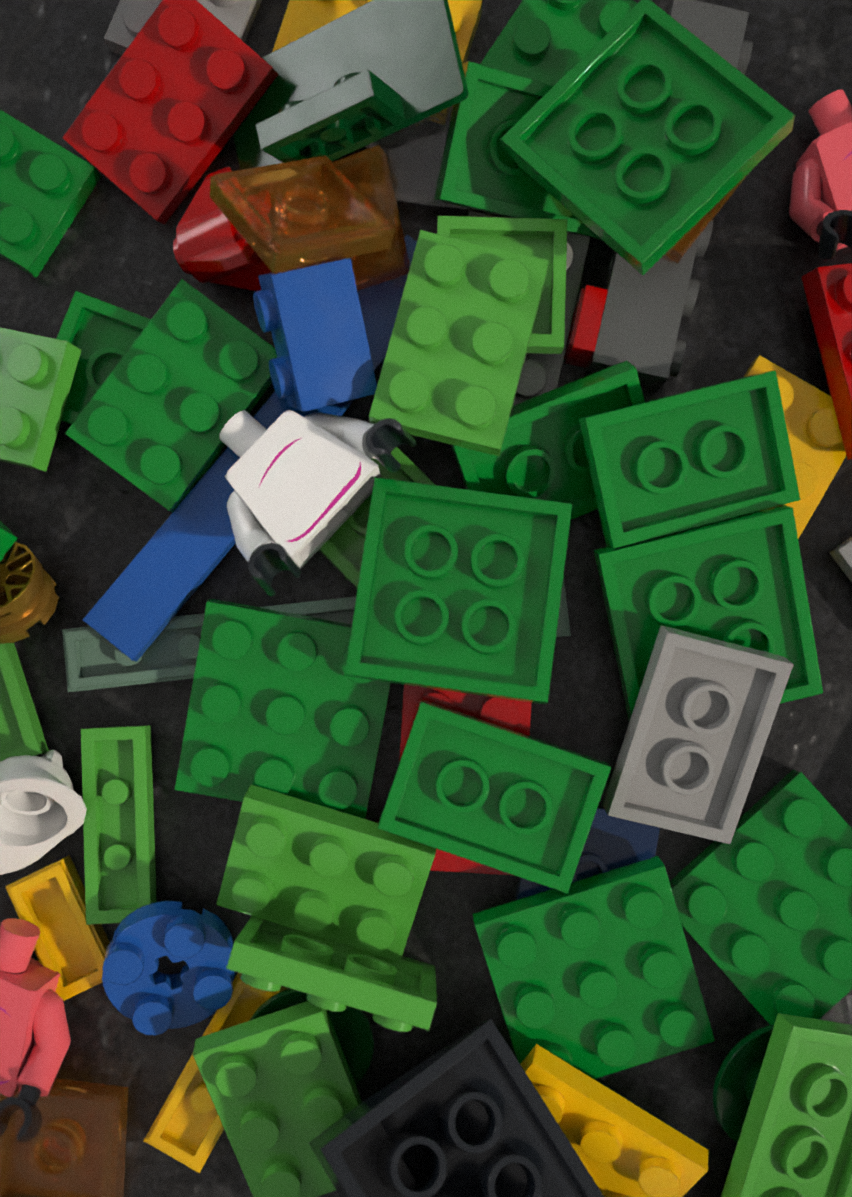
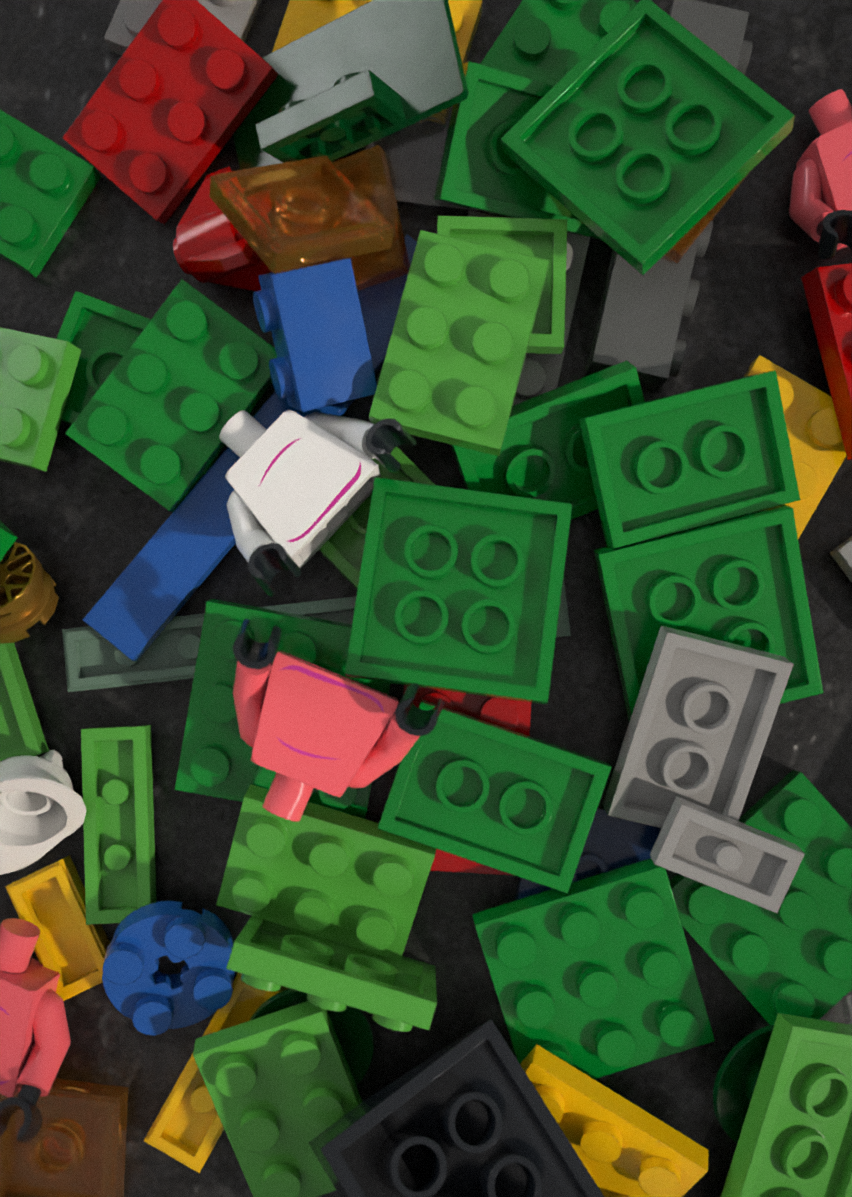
red tile [563,285,608,368] -> none
none -> coral torso [233,619,444,822]
none -> light grey plate [650,796,805,913]

